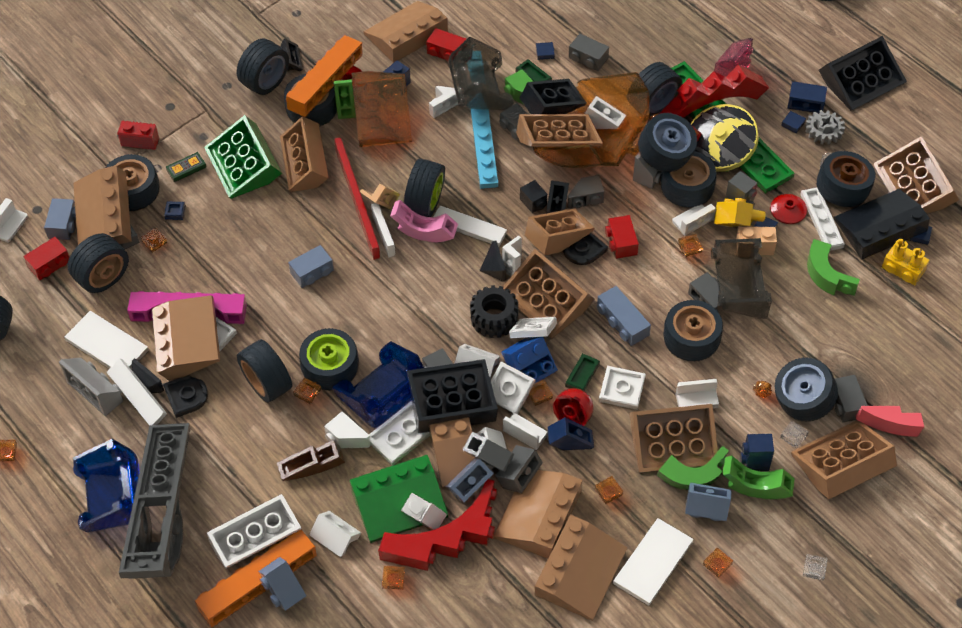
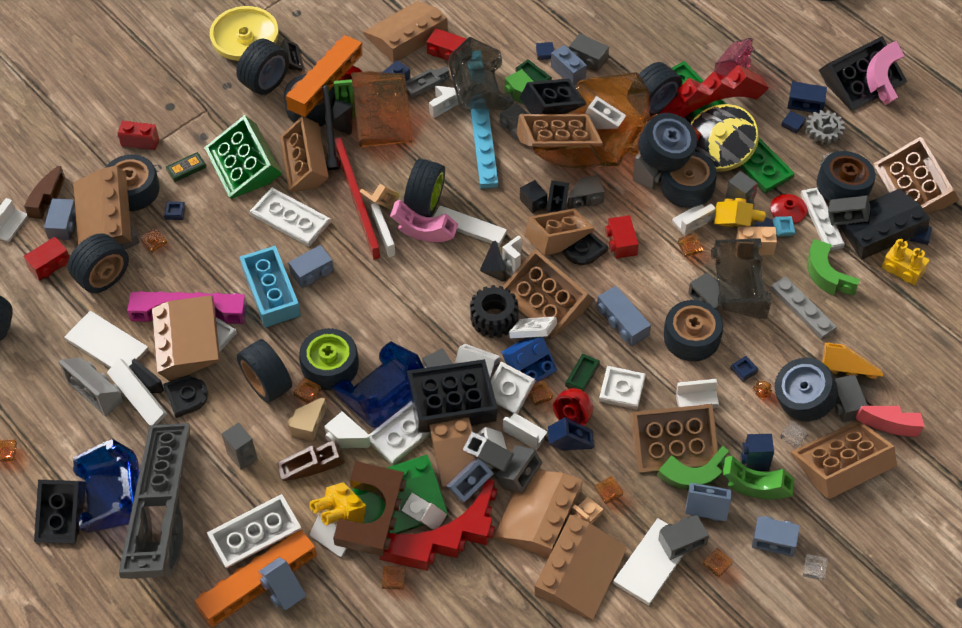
none -> reddish brown slope [24,166,65,219]
none -> black slope [34,480,86,544]
none -> light yellow dish [210,6,279,61]
none -> dark grey brick [222,423,257,470]
none -> medium azure brick [240,245,301,328]
none -> white tile [250,187,331,247]
none -> tan slope [288,398,327,442]
none -> yellow brick [310,482,366,526]
none -> black piece [322,85,341,170]
none -> black slope [332,100,353,135]
none -> reddish brown arch [333,461,407,556]
none -> dark grey hinge [402,66,450,98]
none -> sand blue brick [551,45,587,86]
none -> light nougat bracket [571,497,603,524]
none -> dark grey brick [658,515,709,560]
none -> dark blue tile [730,356,759,382]
none -> sand blue brick [752,516,800,557]
none -> light grey plate [770,276,837,340]
none -> medium azure tile [773,216,796,237]
none -> light orange slope [822,343,883,379]
none -> dark grey brick [828,196,871,226]
none -> bright pink arch [867,41,904,105]

